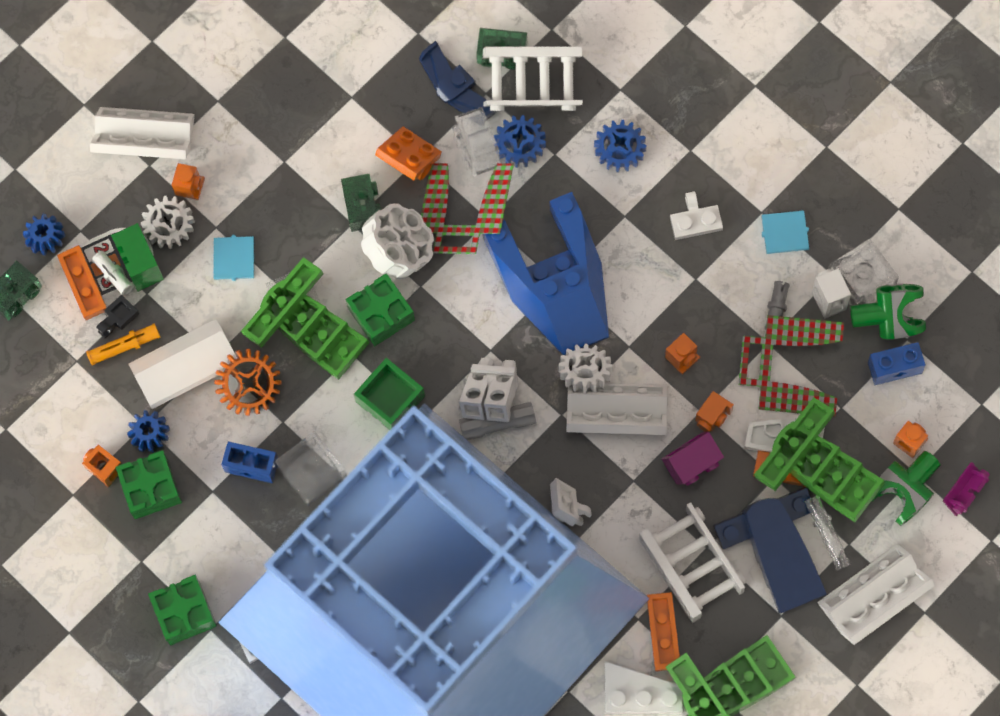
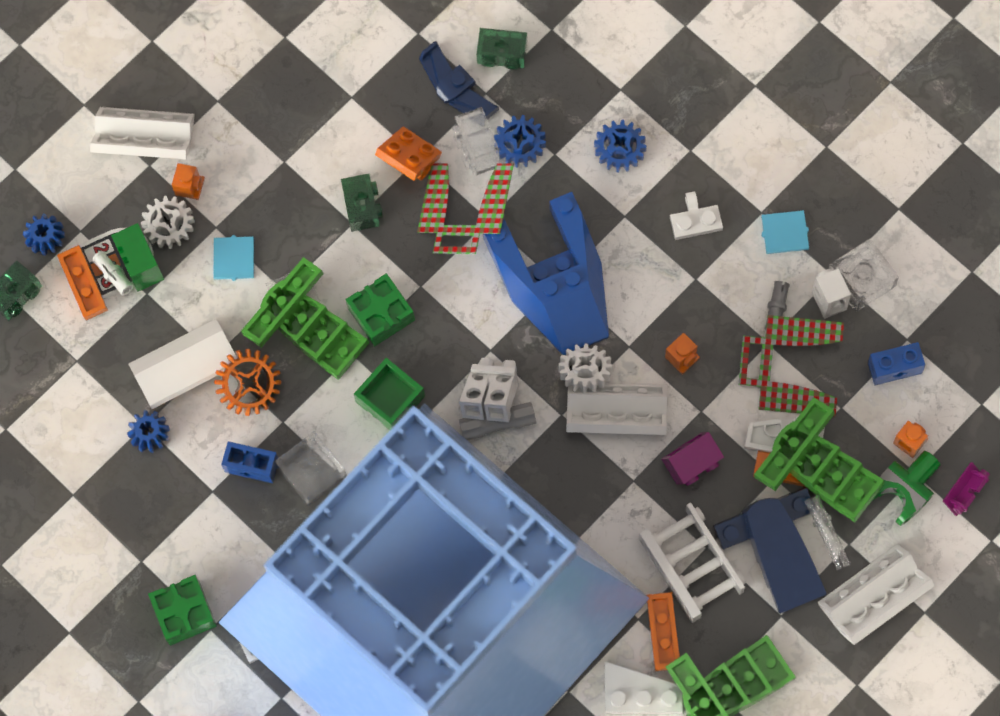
orange brick [82,445,122,487] -> none
light orange pin [86,323,161,366] -> none
black plate [96,295,139,339] -> none
green piece [116,450,182,520] -> none
white connector [361,204,434,279] -> none
white fence [483,47,582,111] -> none
white plate [550,478,592,527] -> none
orange brick [695,391,734,432] -> none
green connector [850,284,926,339] -> none

